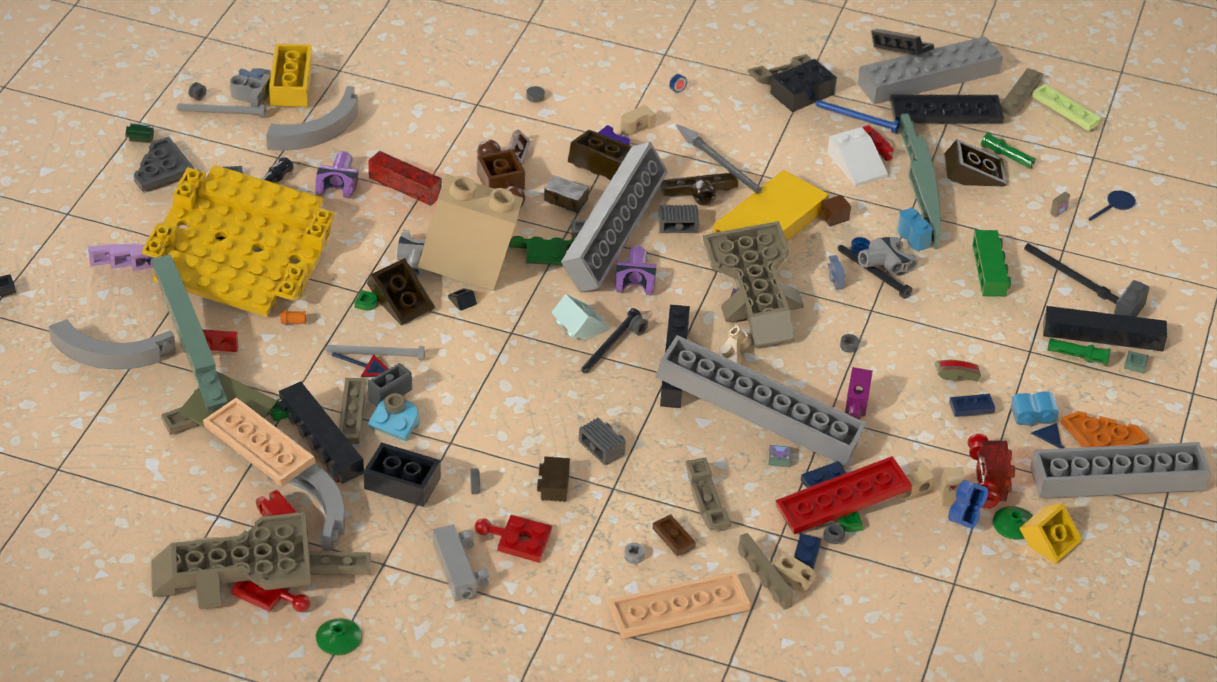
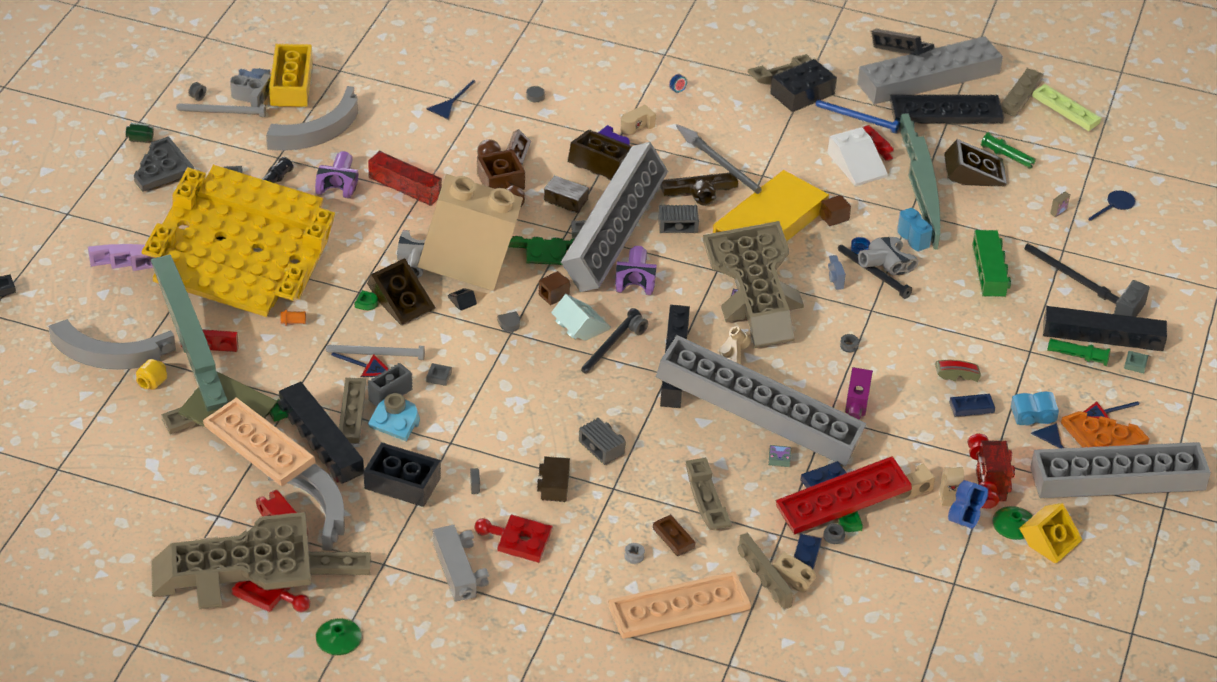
none -> yellow head [136,359,167,390]
none -> dark blue piece [426,80,475,120]
none -> dark grey tile [426,363,452,386]
none -> dark grey tile [497,311,520,332]
none -> reddish brown brick [539,271,571,306]
none -> dark blue piece [1083,401,1140,419]

